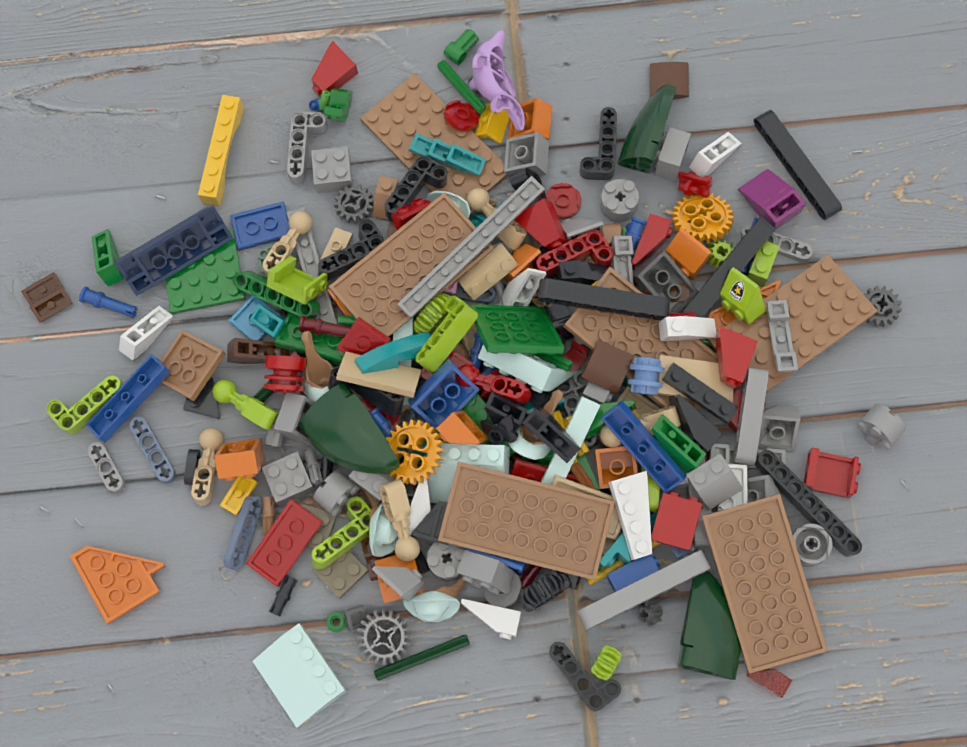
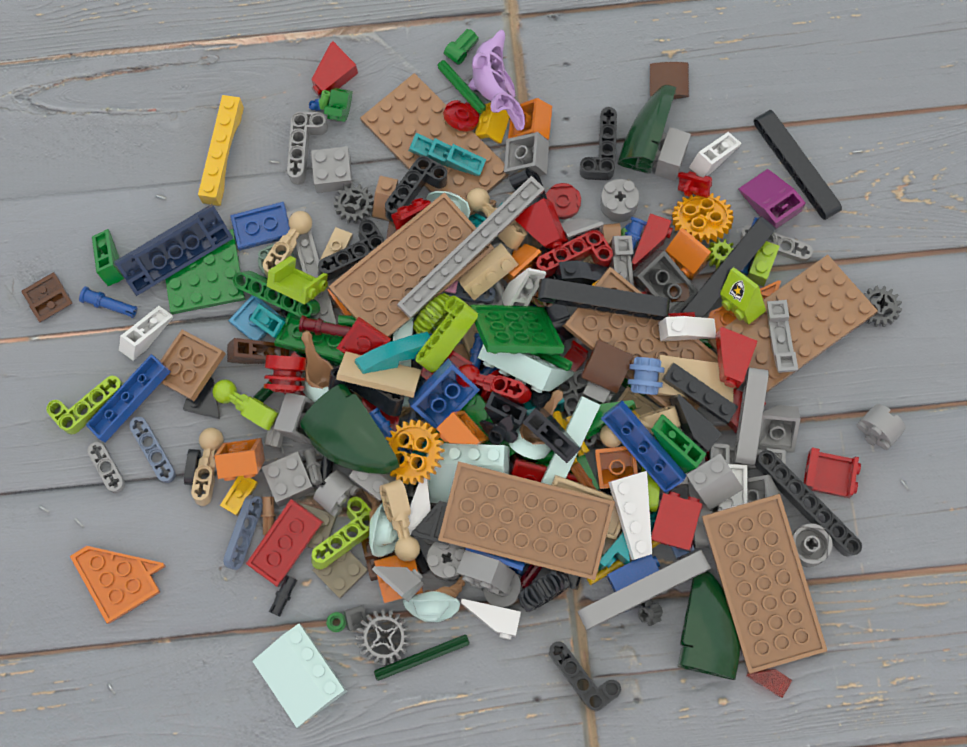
lime gear [591,645,622,681] -> none

